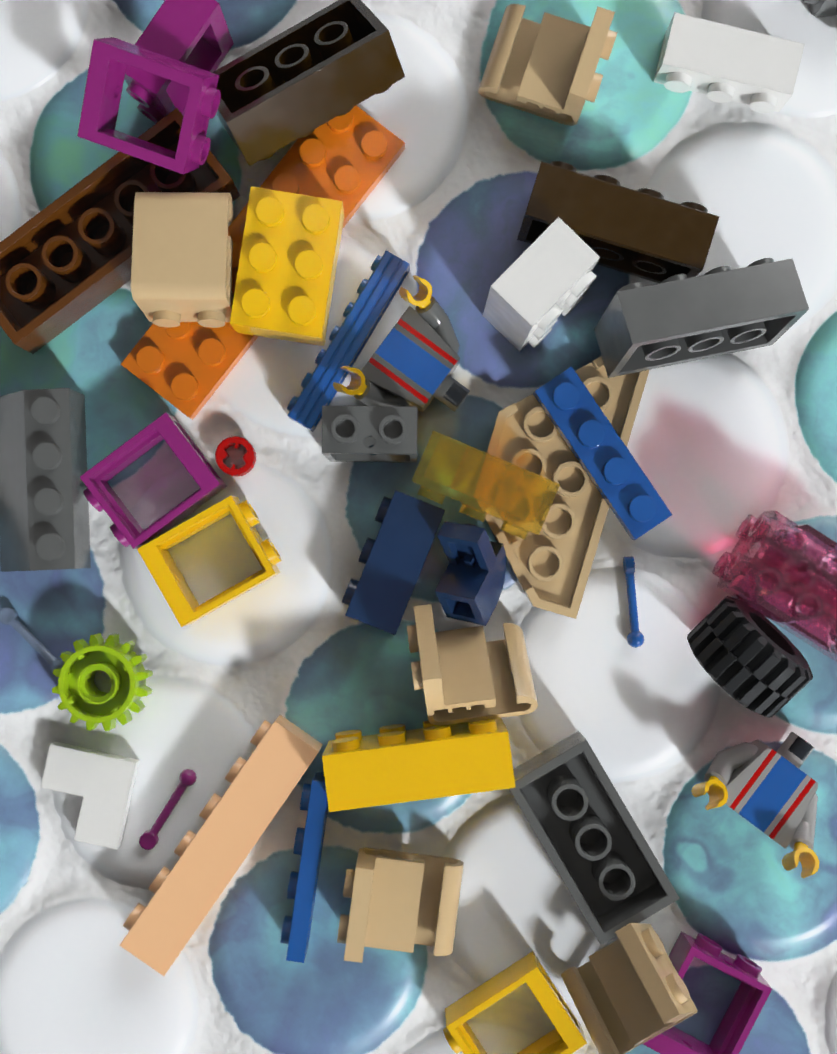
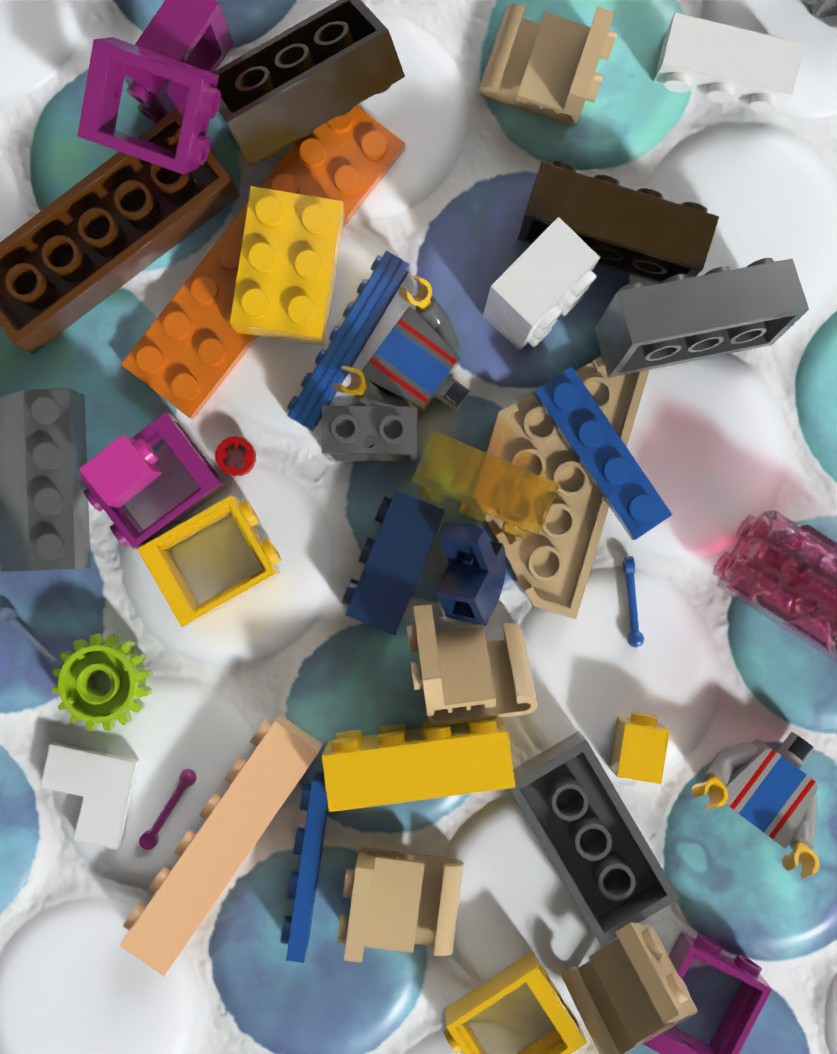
tan piece [131,192,234,328] -> none
black tyre [687,596,813,718] -> none
none -> dark pink brick [78,434,162,508]
none -> yellow brick [609,712,670,784]

